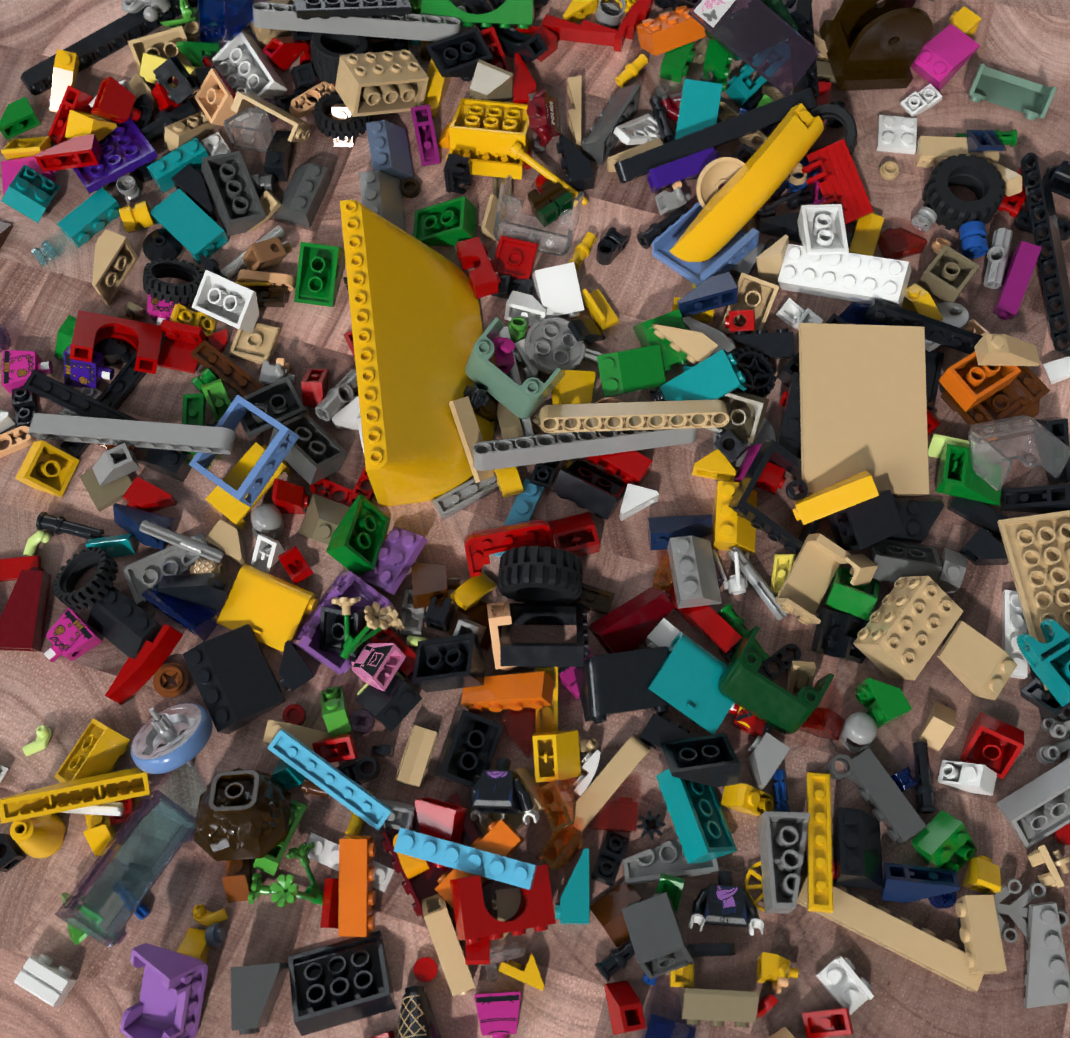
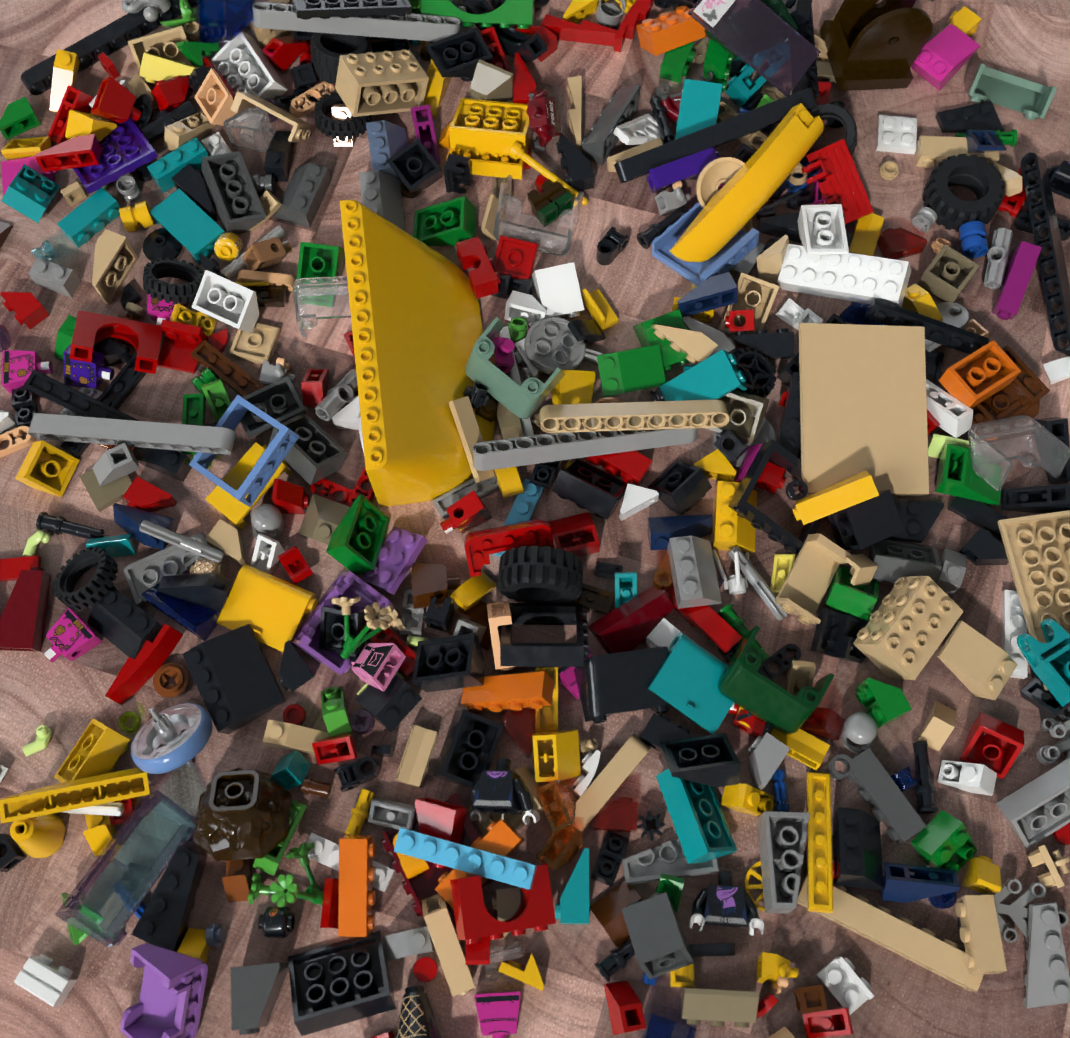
black brick [153,56,200,105] -> none
yellow arm [192,904,228,927] -> none
medium azure plate [267,728,393,831] -> none
yellow pin [568,232,597,270] -> none
yellow pin [615,54,648,88] -> none
white slope [900,84,943,117] -> none
tan slope [974,334,1040,366] -> none
none -> red slope [0,292,50,329]
none -> light grey brick [28,257,81,298]
none -> tan plate [60,181,87,207]
none -> red tile [98,53,120,79]
none -> clear neon green bush [118,711,141,733]
none -> black tile [120,283,142,310]
none -> black wedge [131,845,207,952]
none -> yellow head [214,232,243,262]
none -> black head [258,906,295,938]
none -> clear windscreen [293,276,351,337]
none -> light grey slope [384,926,435,961]
none -> black slope [387,139,442,192]
none -> red torso [440,490,492,534]
none -> black piece [594,562,624,579]
none -> teal slope [613,572,637,609]
none -> black slope [648,460,712,515]
none -> black tile [729,60,746,77]
none -> yellow piece [770,728,830,771]
none -> reddish brown brick [793,984,828,1014]
none -> white slope [926,379,974,438]
none -> black wing [935,101,1004,133]

